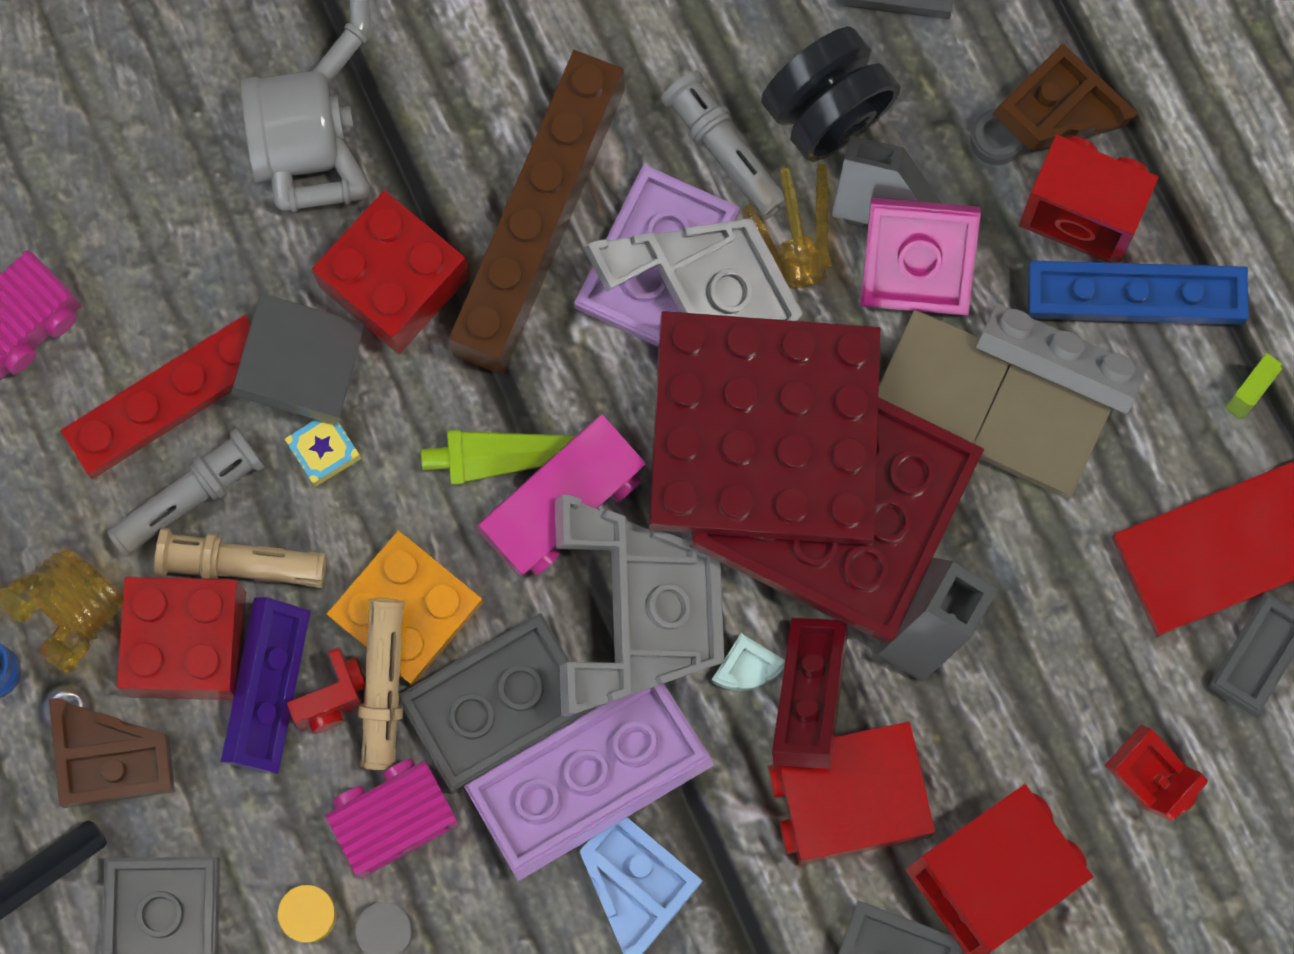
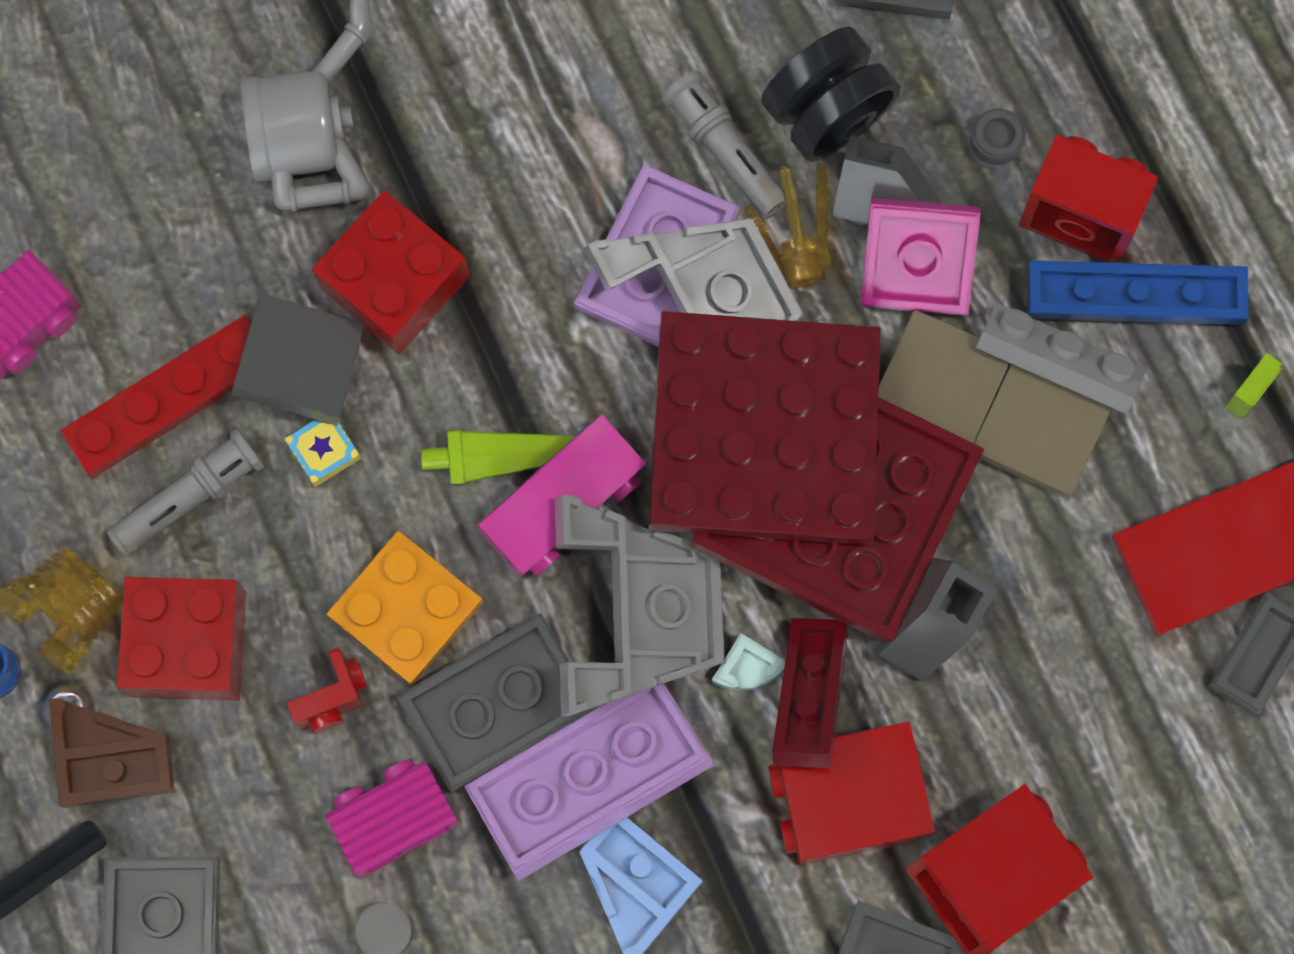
tan pin [154,527,326,588] -> none
dark purple plate [221,597,311,774] -> none
yellow tile [278,885,337,943] -> none
tan pin [358,598,405,770] -> none
reddish brown brick [449,49,625,376] -> none
reddish brown wing [992,43,1138,151] -> none
red bracket [1104,725,1208,821] -> none

